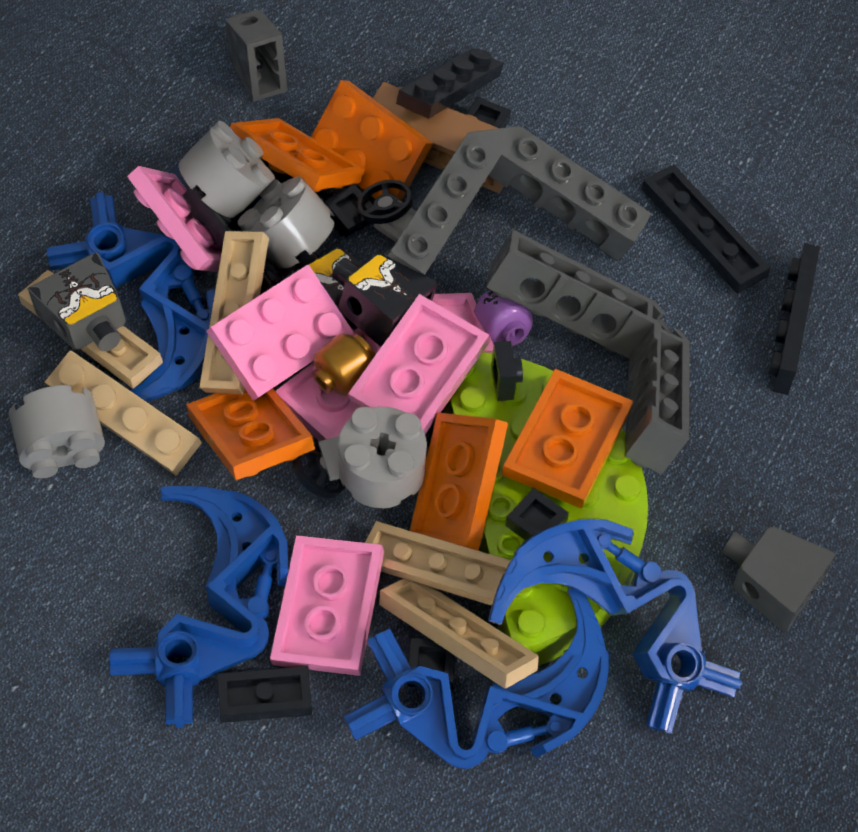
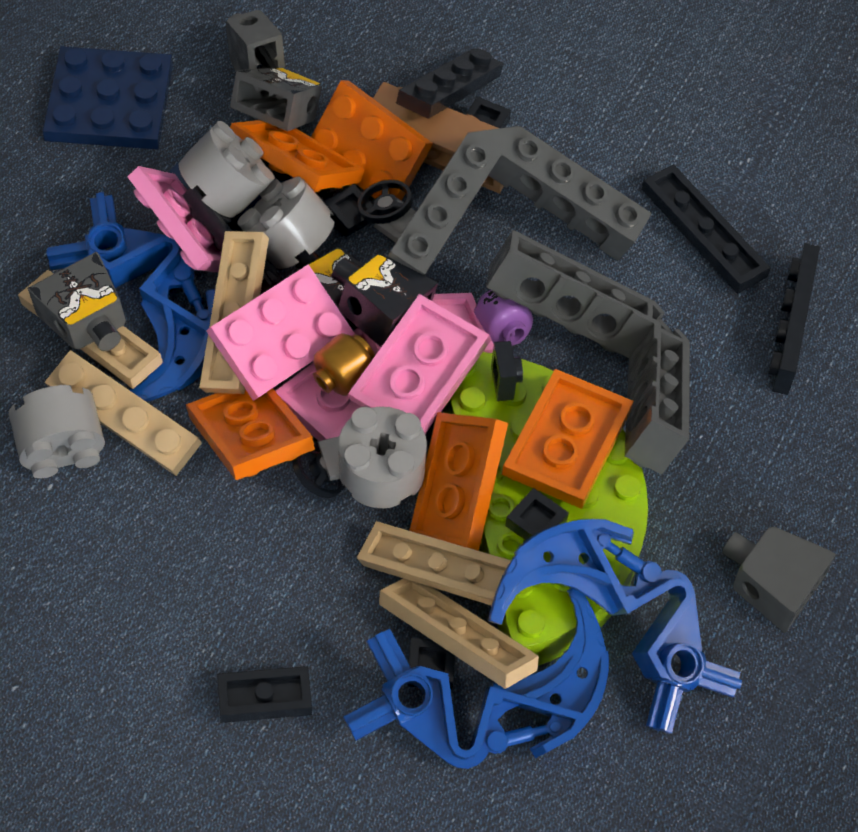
blue piece [110,486,288,728] -> none
bright pink plate [270,535,384,676] -> none
none -> dark blue plate [43,46,173,150]
none -> dark grey torso [230,67,322,131]

